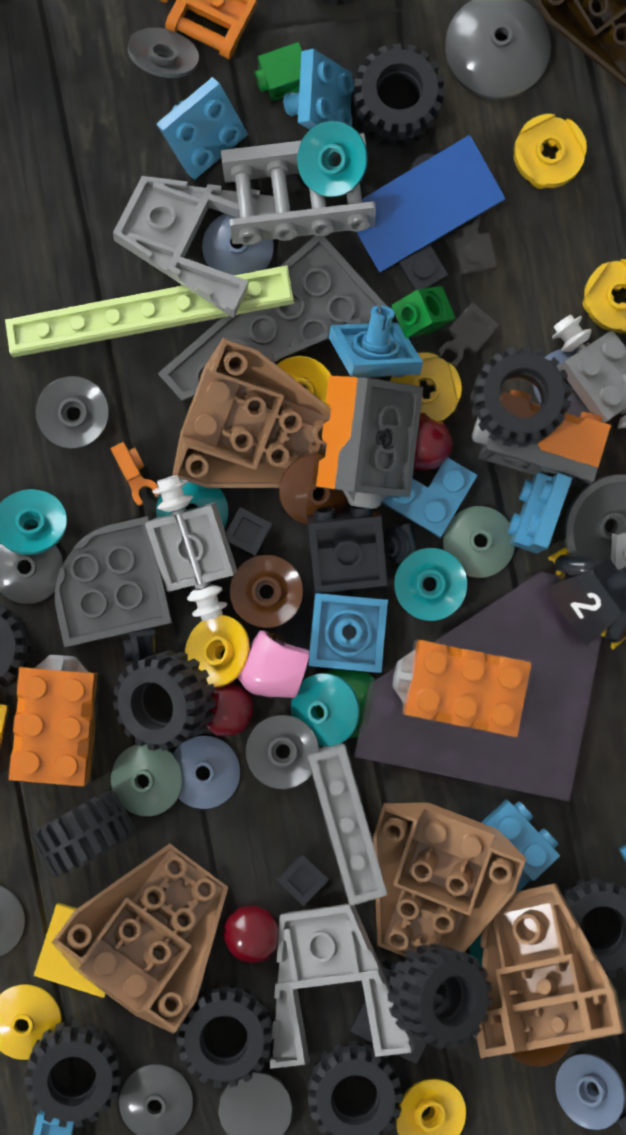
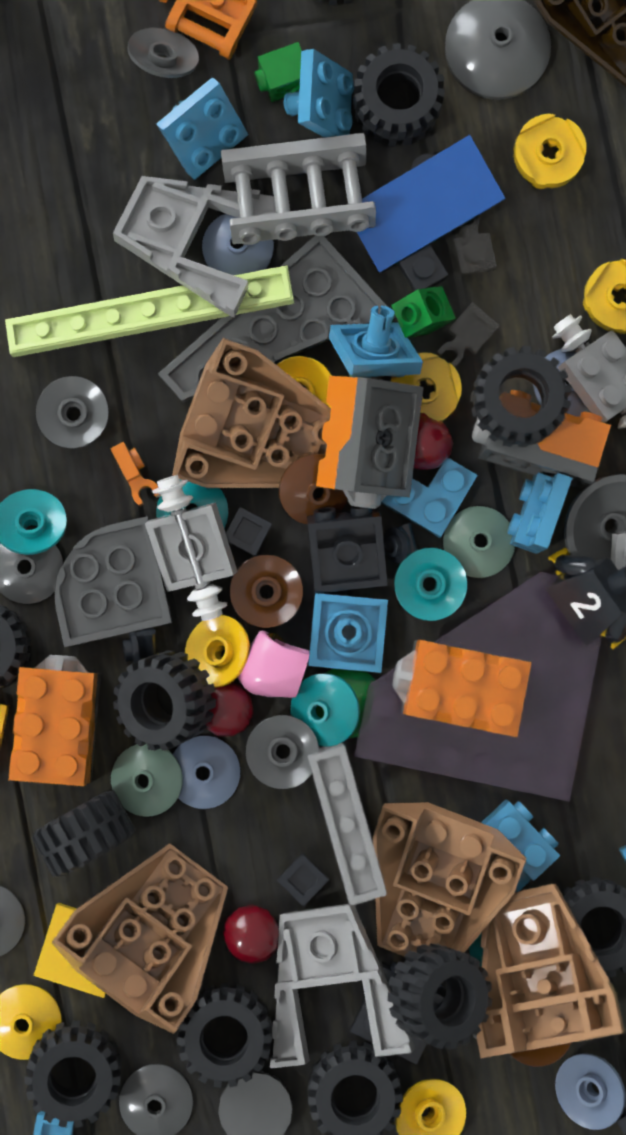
teal dish [297,121,368,197] -> none

